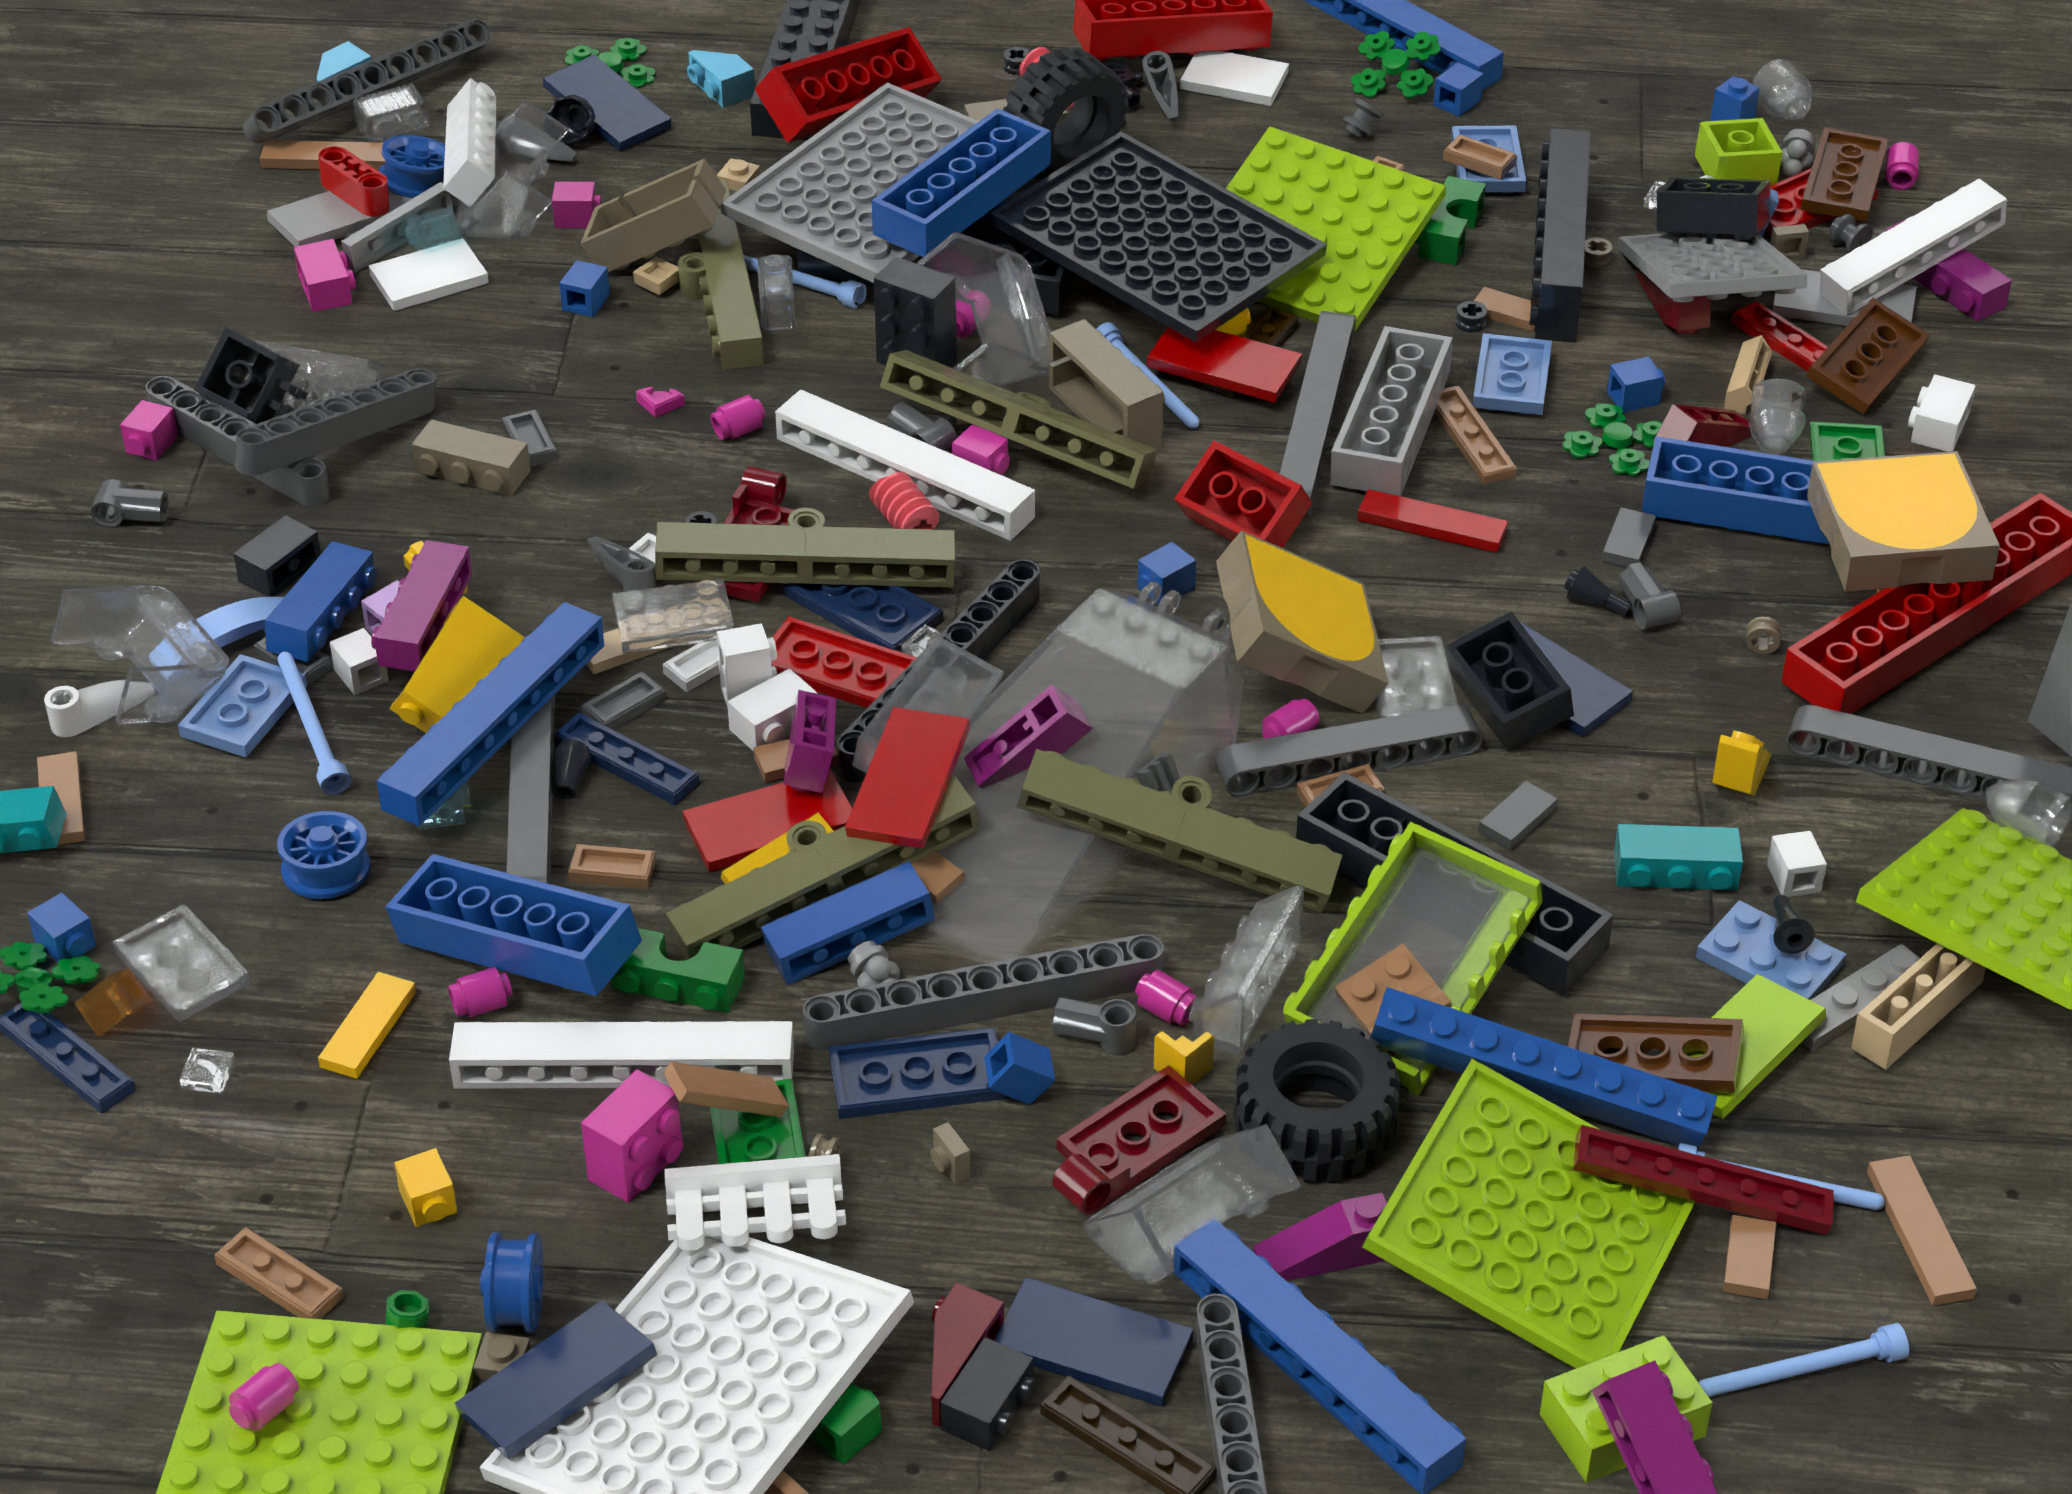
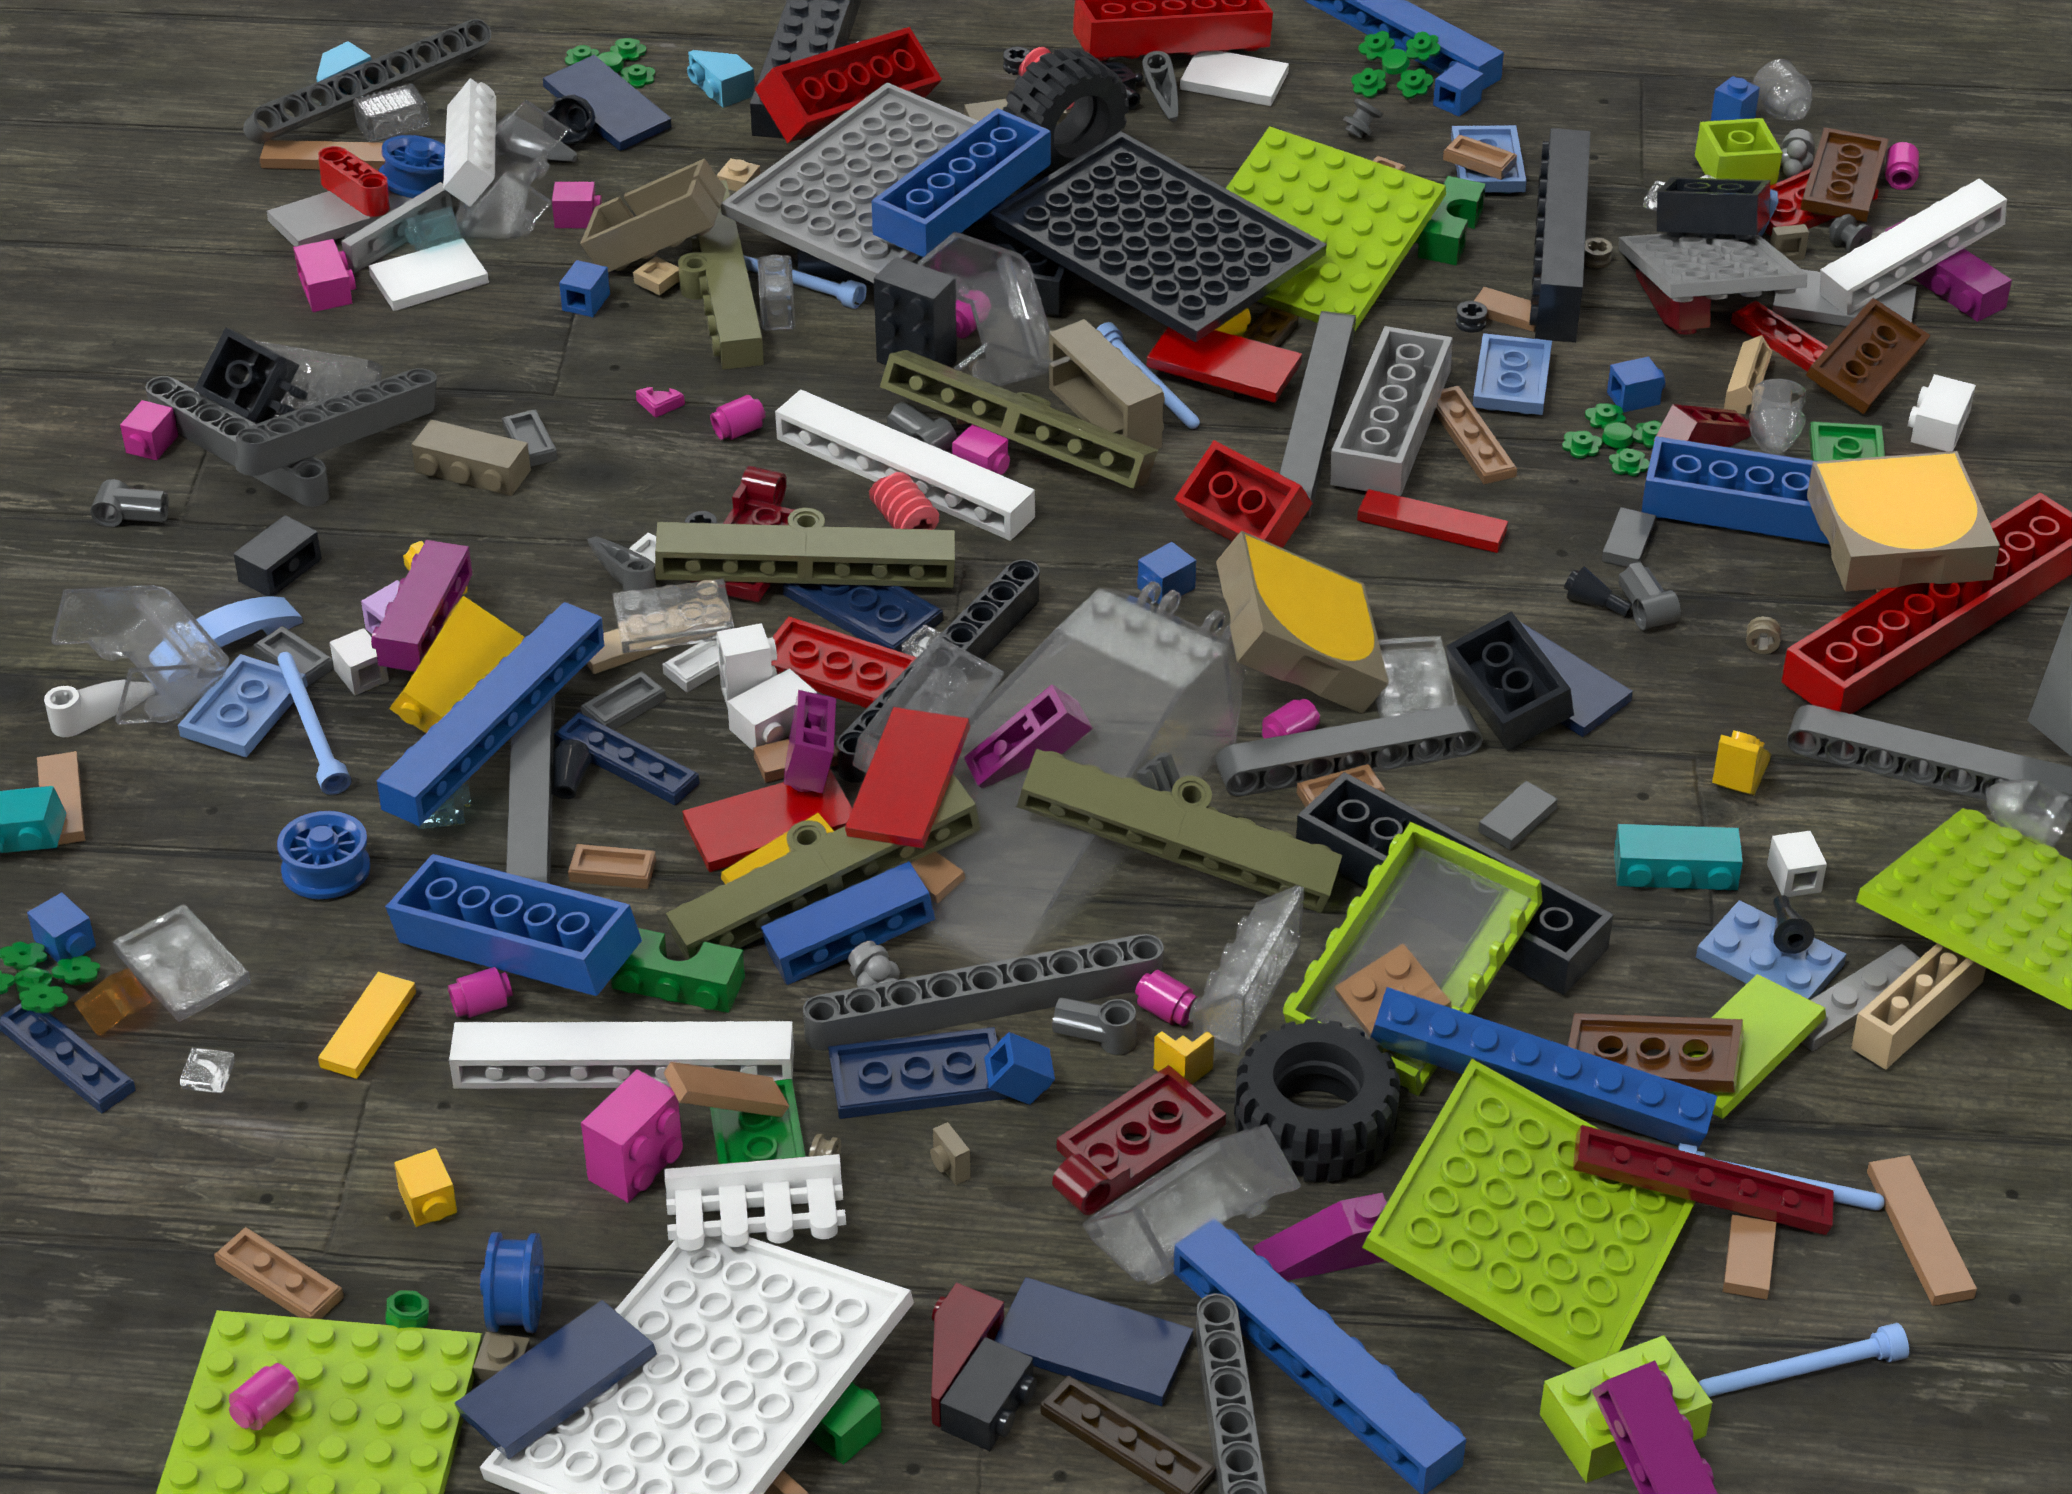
blue brick [265,541,377,662] -> none

